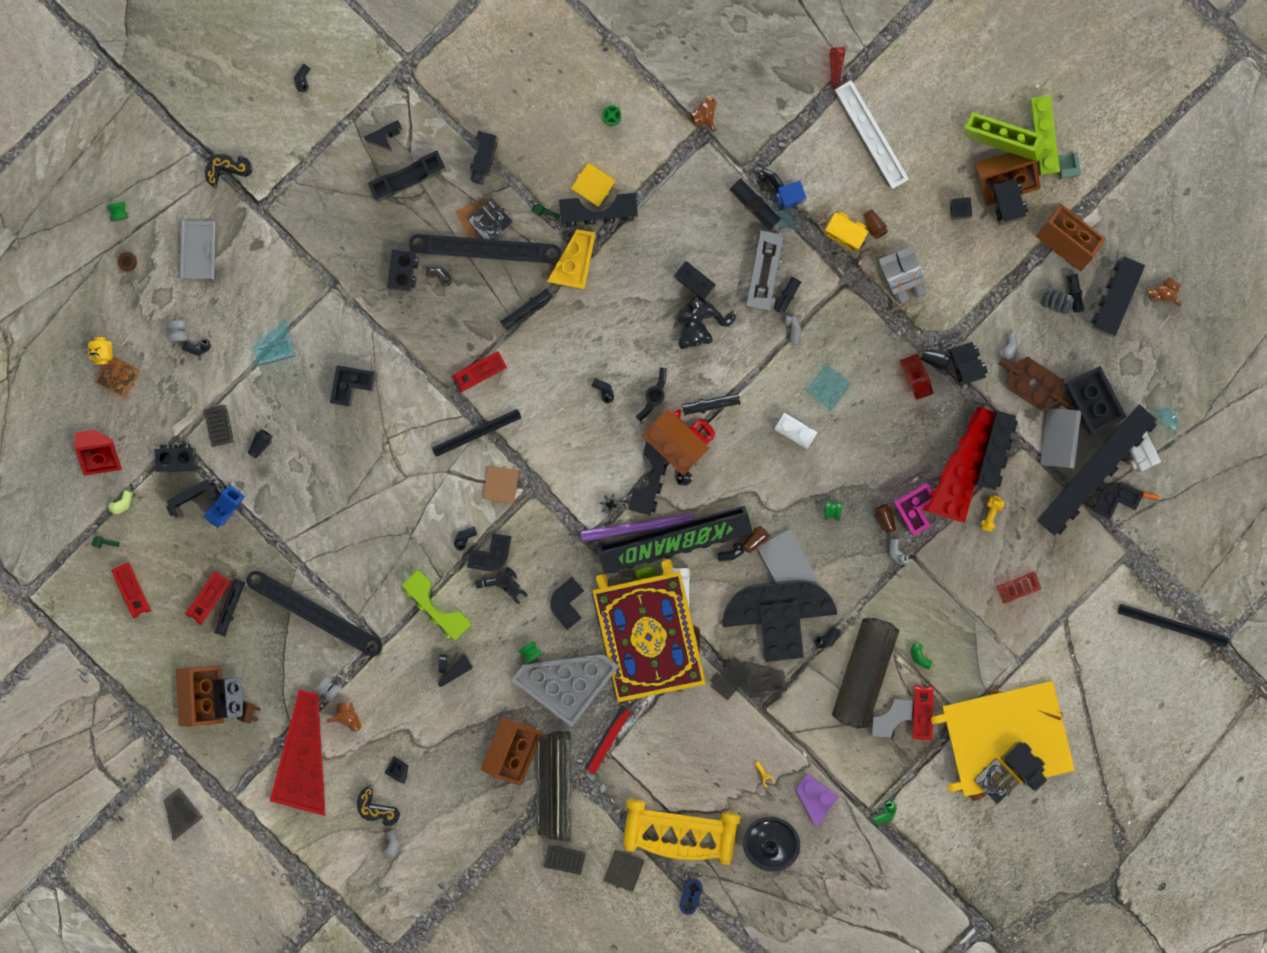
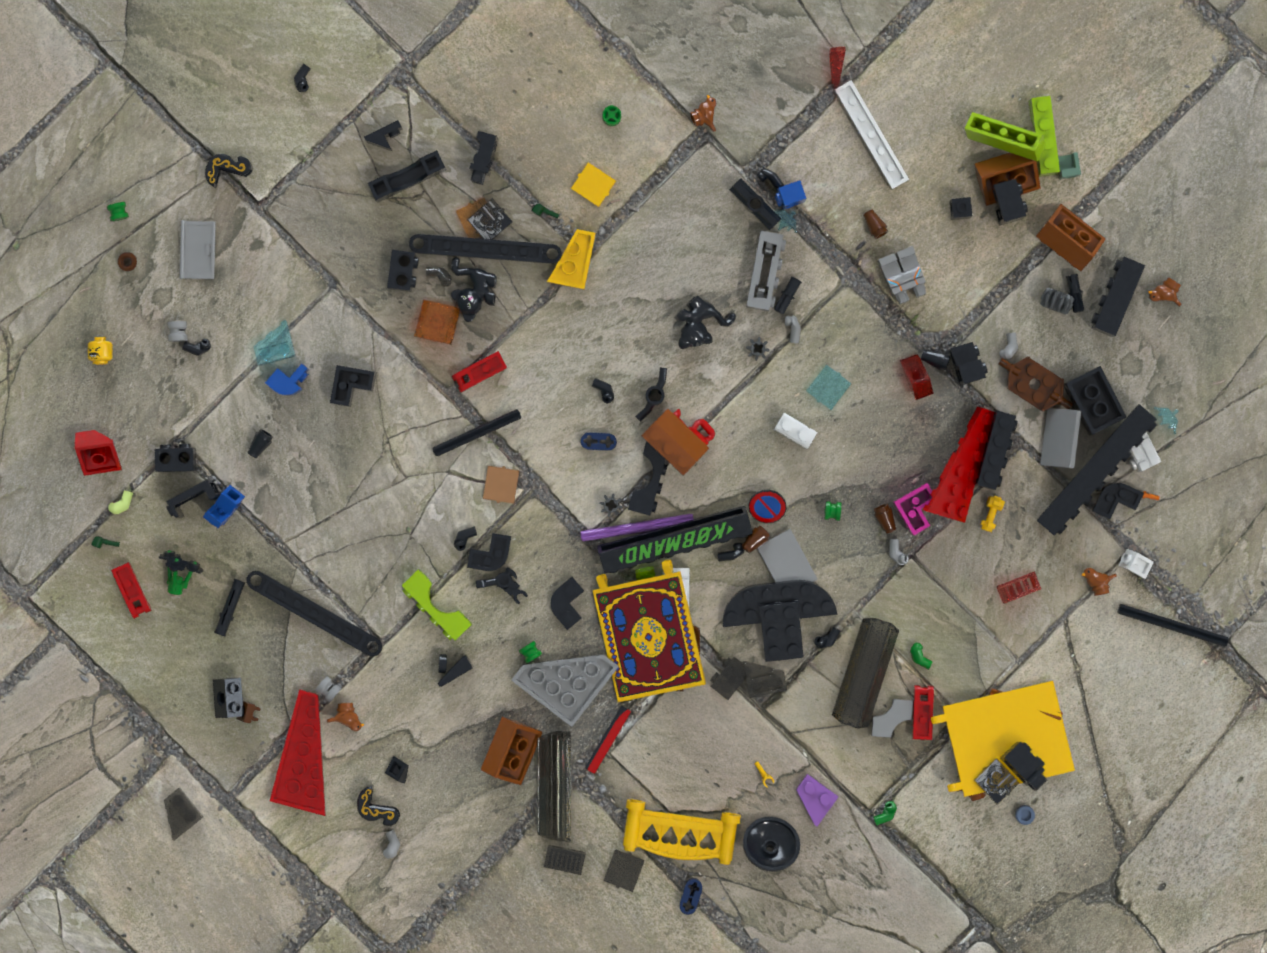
clear orange piece [96,356,140,398] -> none
dark orange slope [176,666,224,726] -> none
red plate [185,571,231,626] -> none
clear smoke panel [204,405,235,447] -> none
black pin [500,288,554,331] -> none
black arch [559,193,638,227] -> none
black brick [674,261,716,300] -> none
black hinge [676,471,693,486] -> none
black pin [682,393,741,416] -> none
yellow slope [823,212,869,253] -> none
none -> plant [159,550,204,595]
none -> blue brick [265,364,309,396]
none -> clear orange slope [414,300,460,345]
none -> black animal [451,257,497,322]
none -> dark blue beam [581,432,617,451]
none -> dark grey gear [746,337,770,361]
none -> piece [748,489,787,523]
none -> sand blue tile [1015,805,1035,825]
none -> dark orange animal [1081,568,1117,596]
none -> white bracket [1119,549,1154,579]

